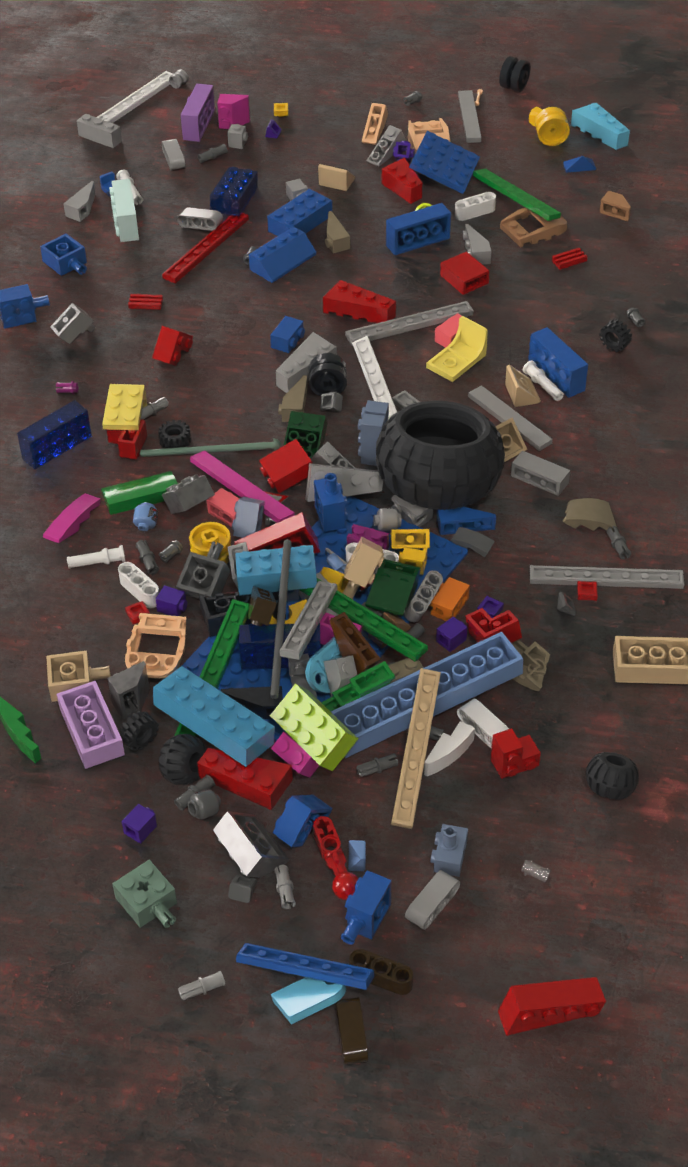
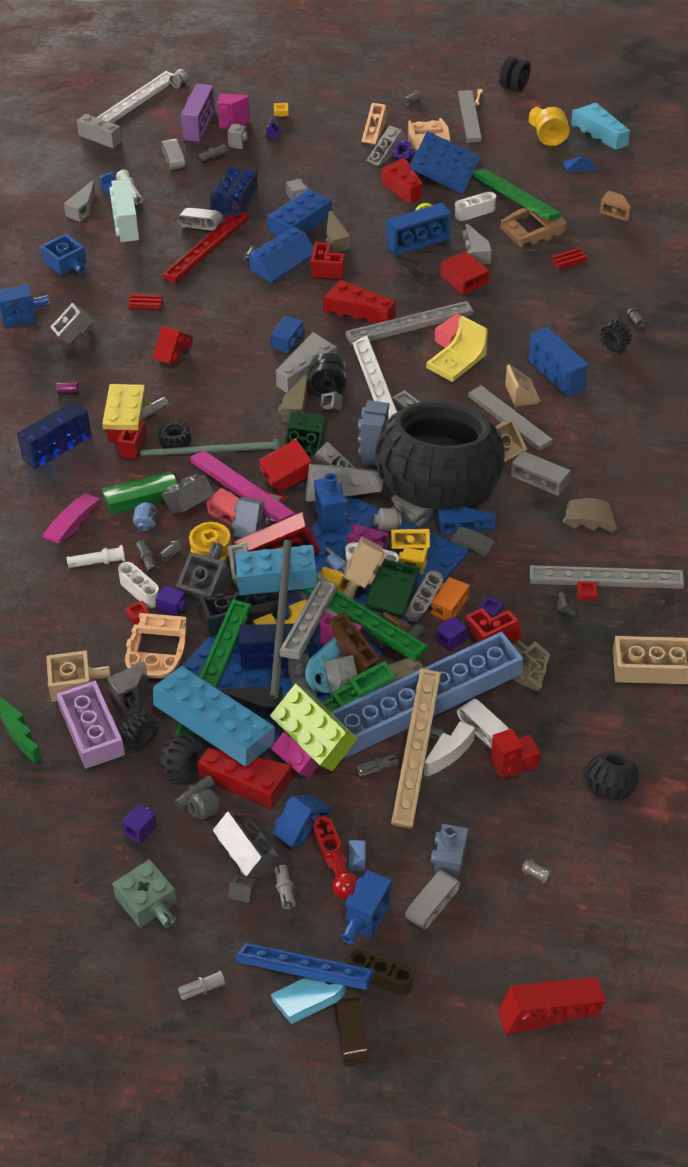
dark brown slope [248,586,276,627] -> none
tan slope [318,164,355,191] -> none
white pin [523,360,564,401] -> none
dark grey pin [606,526,631,560] -> none
none -> red brick [311,242,345,279]

